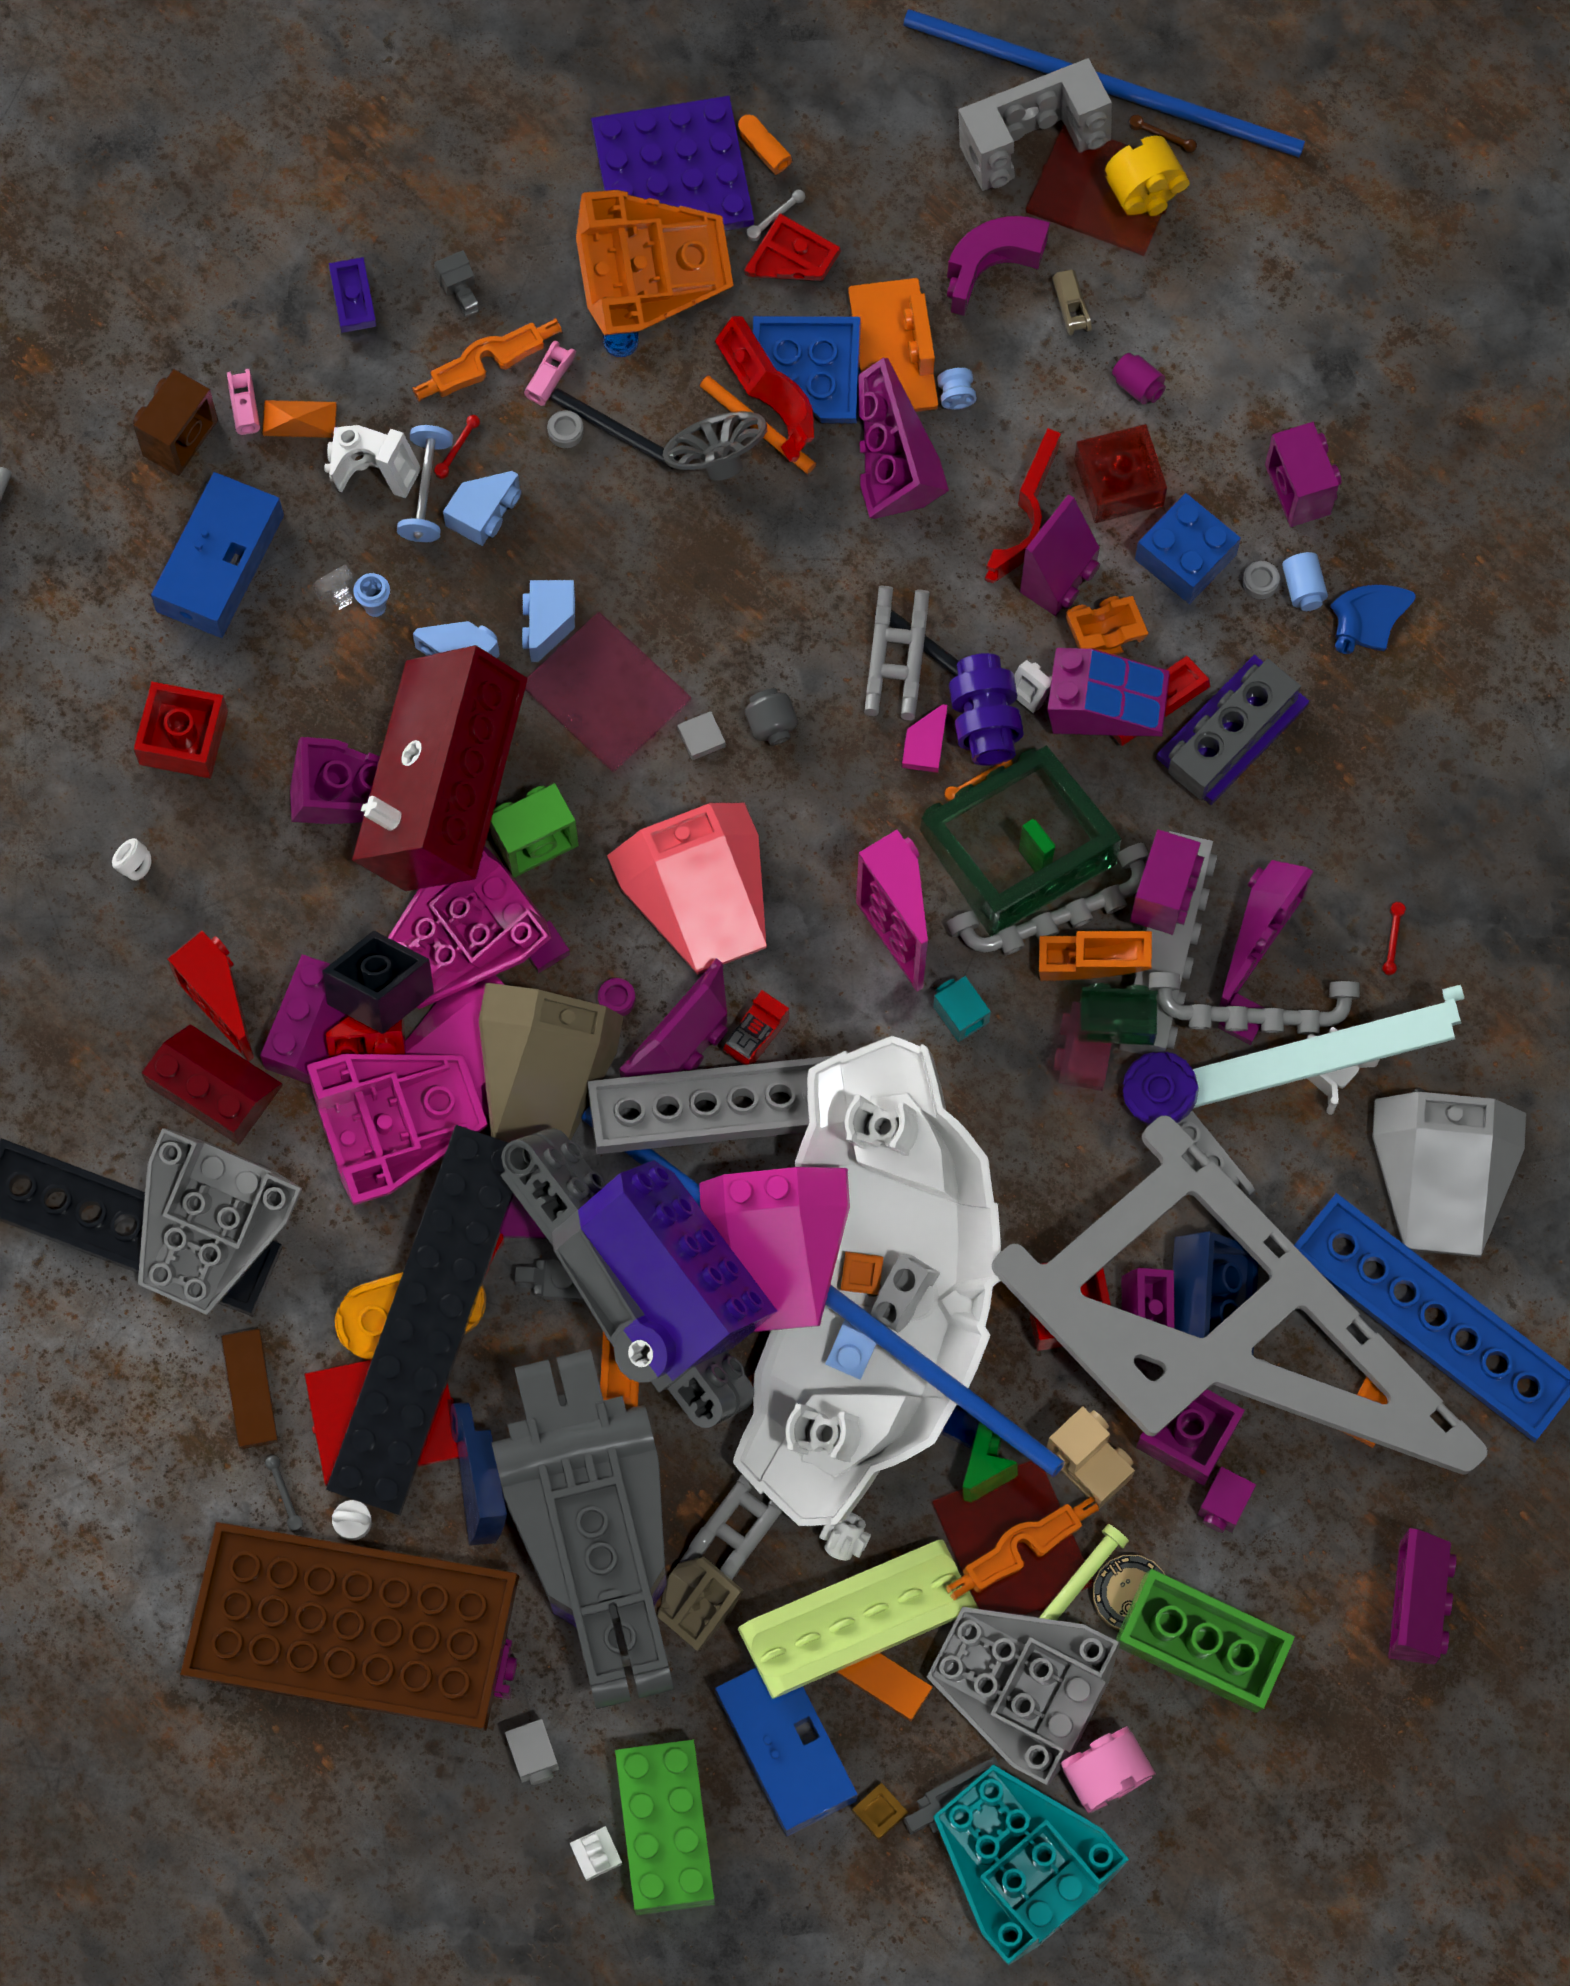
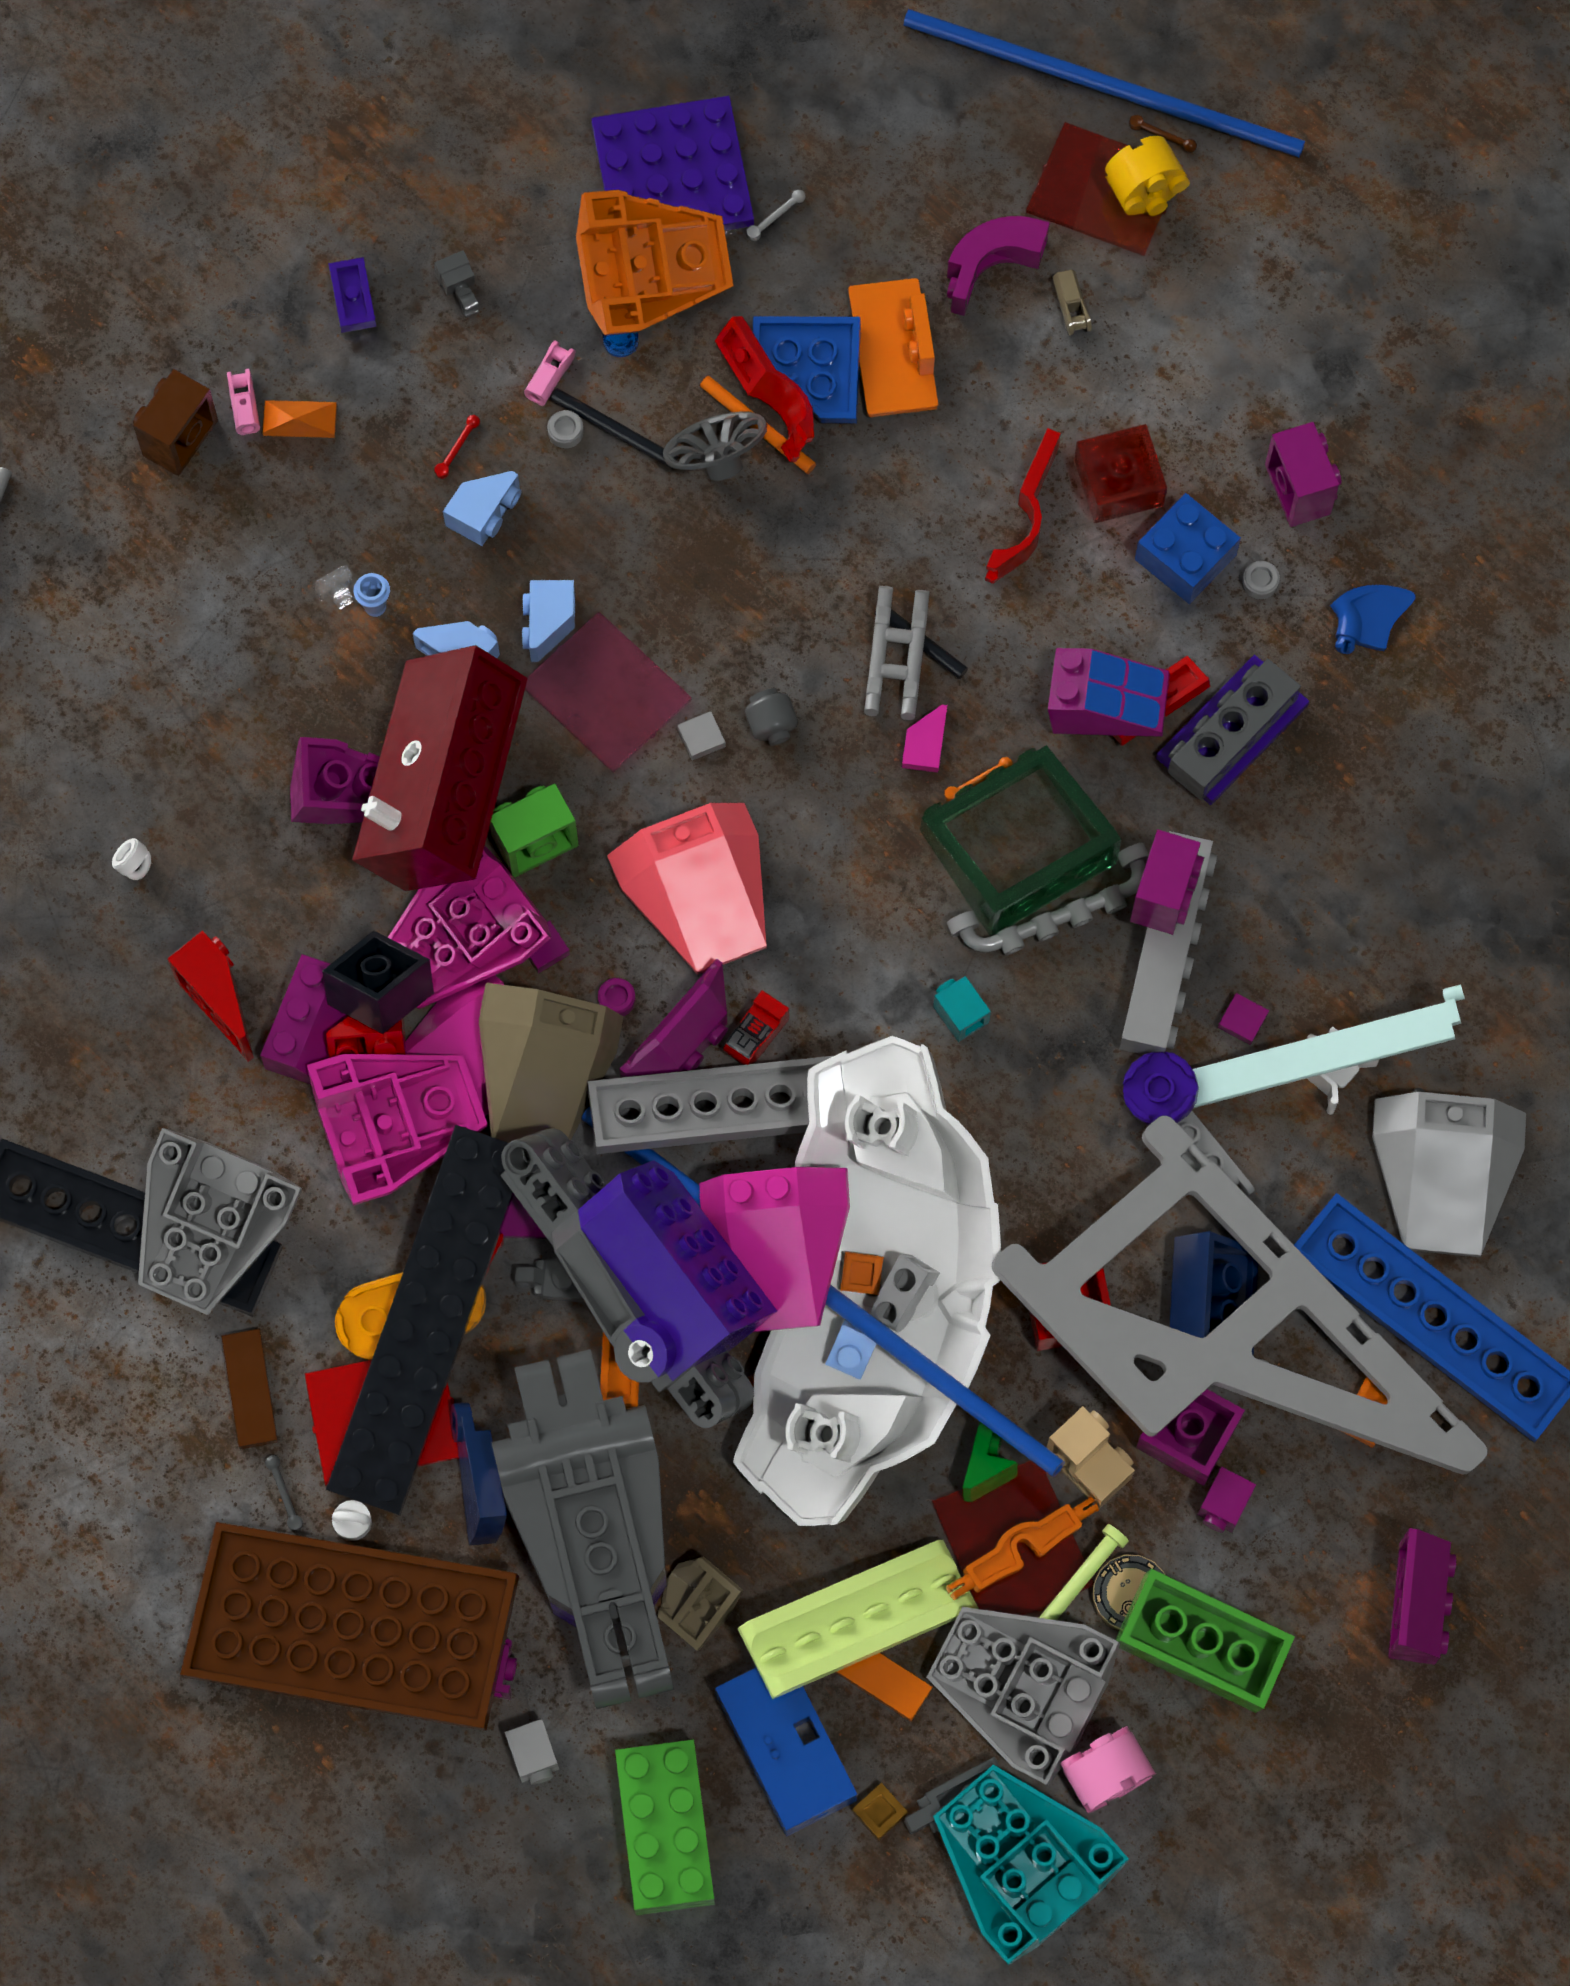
red brick [134,681,228,779] -> none
dark red slope [141,1024,283,1145] -> none
blue brick [151,472,284,638] -> none
white tile [325,425,422,498] -> none
light blue axle [397,425,453,542] -> none
orange piece [412,318,562,402] -> none
white tile [570,1826,623,1881] -> none
light grey piece [680,1474,783,1580] -> none
orange bar [738,114,792,175] -> none
red wing [744,214,841,281] -> none
white gear [819,1513,871,1561] -> none
dark pink slope [856,830,928,992] -> none
magenta wedge [858,357,949,519] -> none
light blue wheel [937,368,977,410] -> none
clear blue tile [940,1405,979,1448] -> none
dark purple piece [949,653,1024,766] -> none
light grey plate [958,58,1112,191] -> none
white tile [1014,660,1052,713] -> none
green tile [1019,819,1055,879] -> none
magenta slope [1020,494,1100,616] -> none
orange slope [1039,931,1152,981] -> none
clear pink brick [1053,1001,1117,1091] -> none
orange cylinder [1066,596,1149,655] -> none
clear green hinge [1078,983,1158,1045] -> none
magenta brick [1112,353,1166,404] -> none
magenta brick [1121,1268,1174,1328] -> none
light grey bar [1149,972,1360,1035] -> none
magenta wedge [1219,860,1314,1007] -> none
light blue brick [1282,552,1328,611] -> none
red hinge [1382,902,1406,976] -> none

